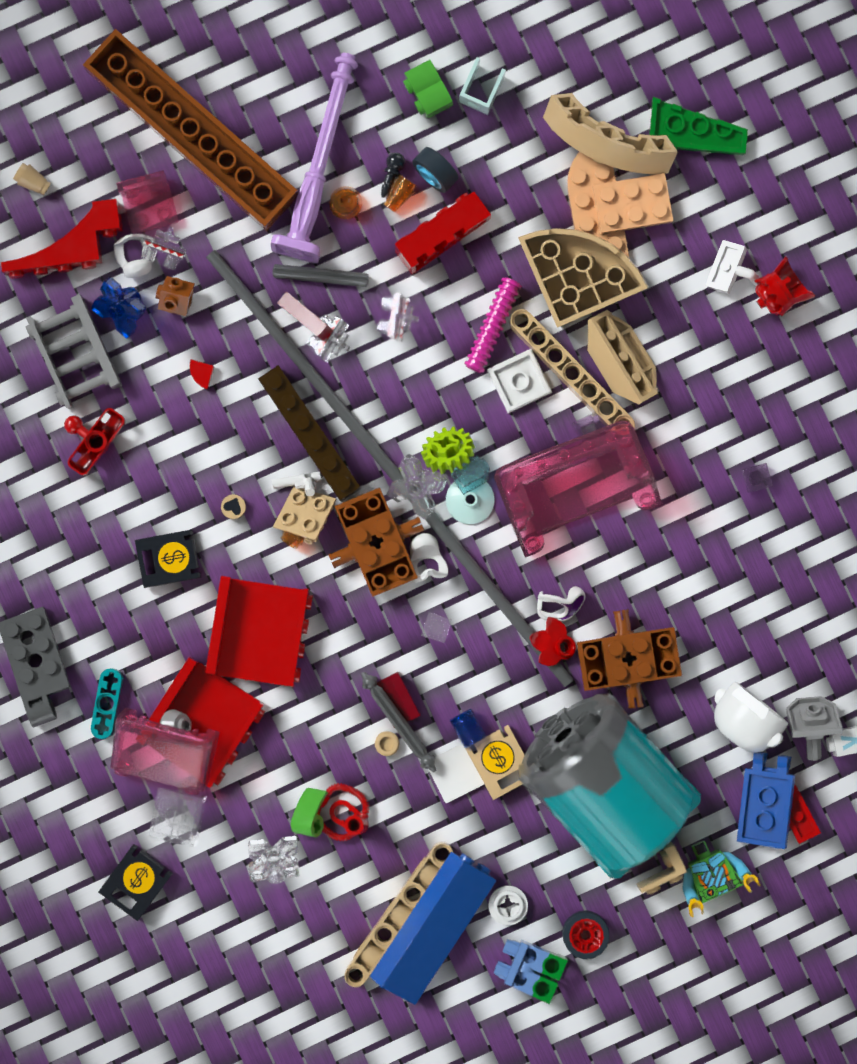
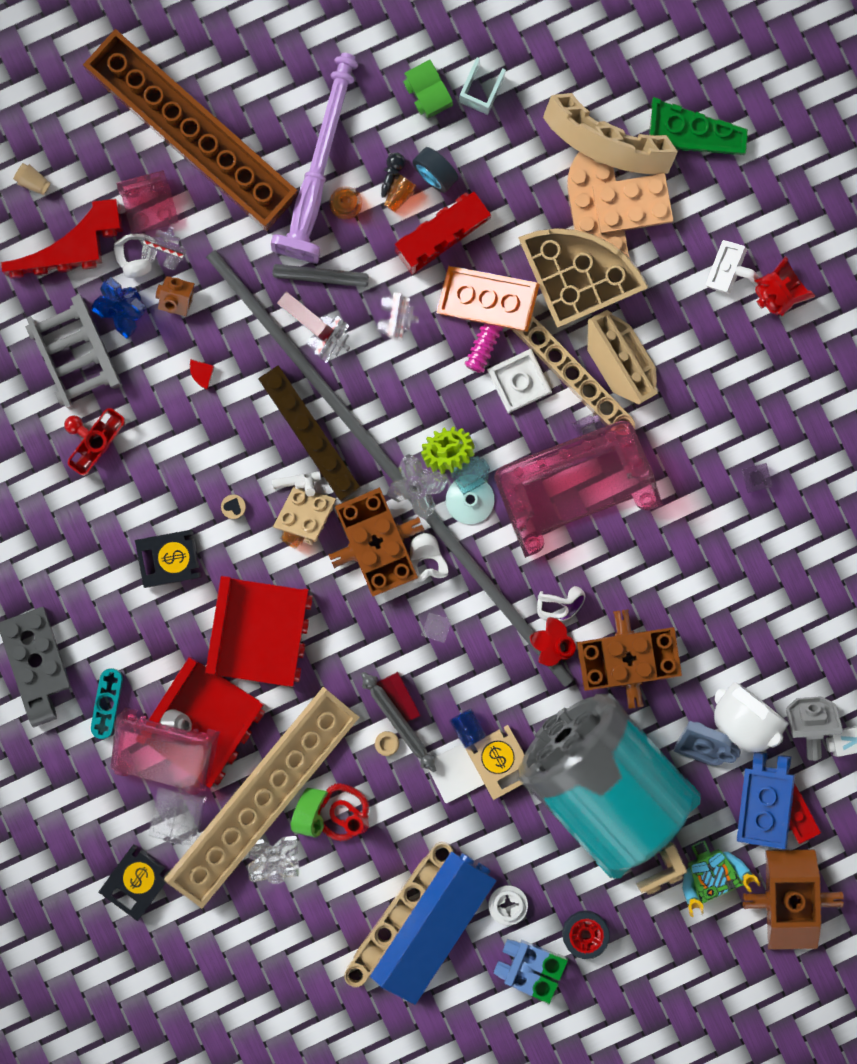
none -> tan plate [164,687,360,908]
none -> tile [436,266,540,332]
none -> sand blue plate [674,721,741,766]
none -> dark orange slope [743,849,844,950]

